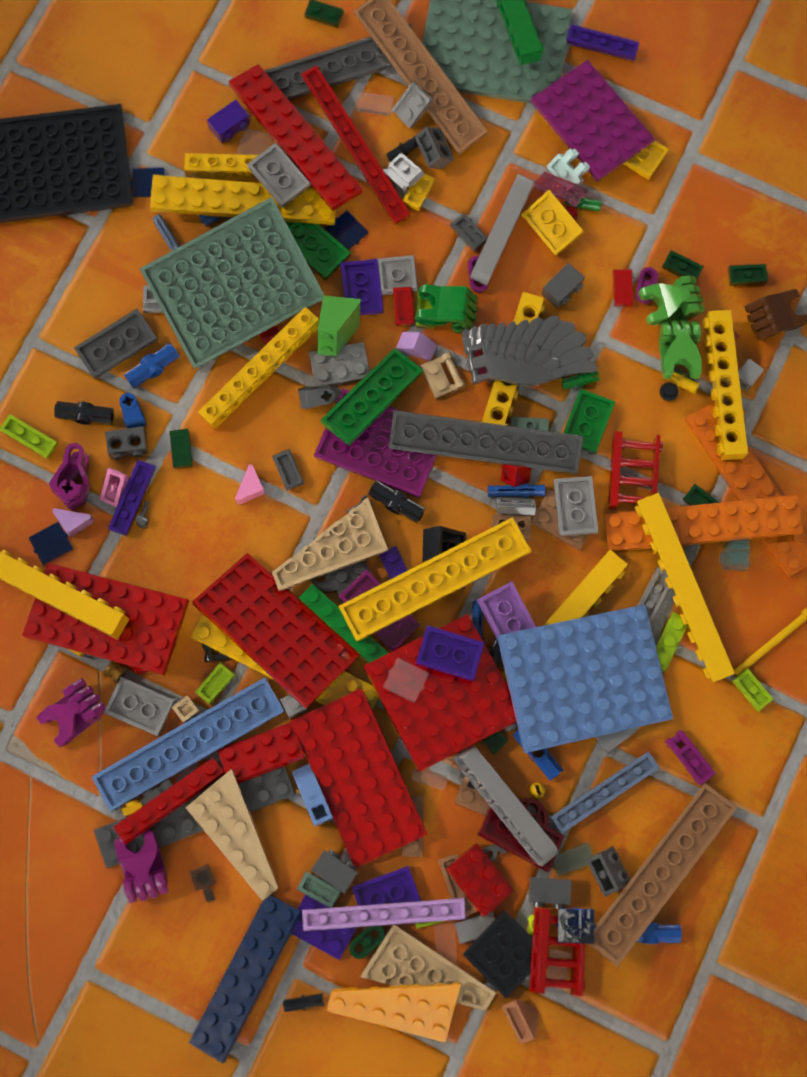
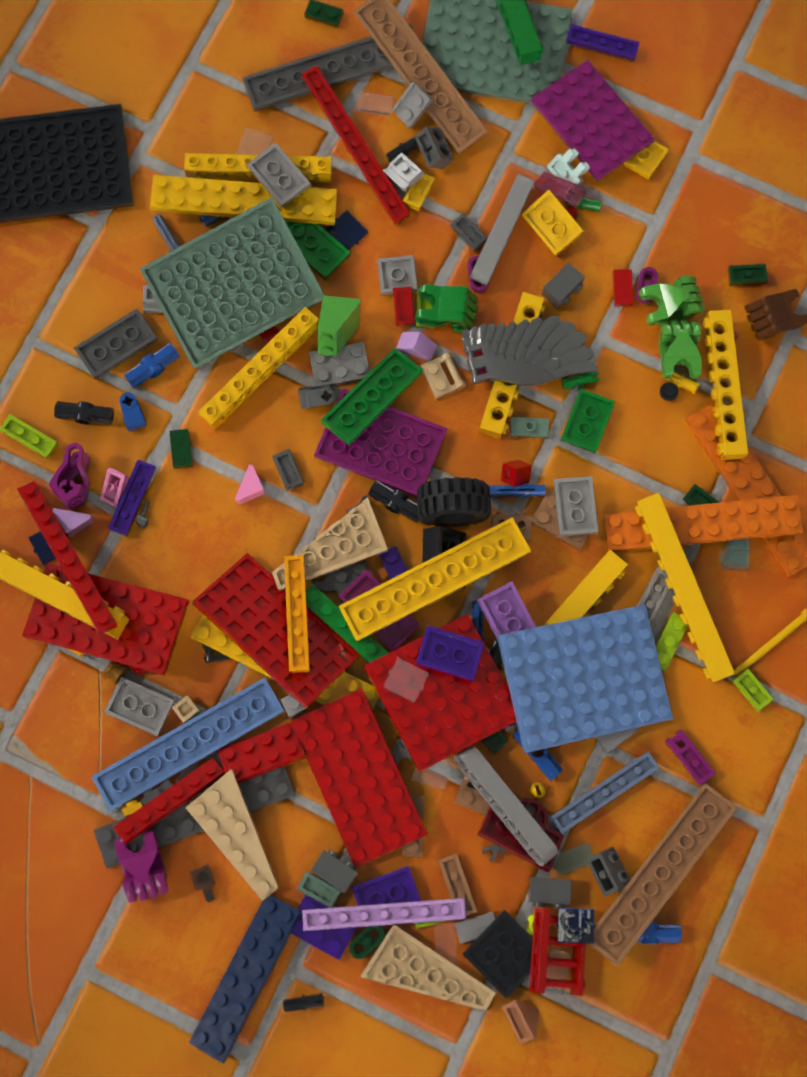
magenta piece [37,678,106,748] -> none
dark grey brick [105,426,148,460] -> none
clear blue piece [131,167,165,198] -> none
lime tile [195,662,236,705] -> none
dark purple brick [207,99,250,144] -> none
red plate [229,64,363,211] -> none
medium blue slope [292,764,333,827] -> none
light orange wing [327,982,461,1043] -> none
dark purple plate [341,259,383,316] -> none
dark grey plate [389,410,583,474] -> none
red plate [446,843,514,917] -> none
light grey plate [496,497,536,515] -> none
red fence [608,431,663,510] -> none
dark green plate [662,250,704,280] -> none
light grey panel [739,359,764,392] -> none
none -> red plate [17,481,118,636]
none -> light orange plate [284,555,309,673]
none -> black tyre [417,477,491,527]

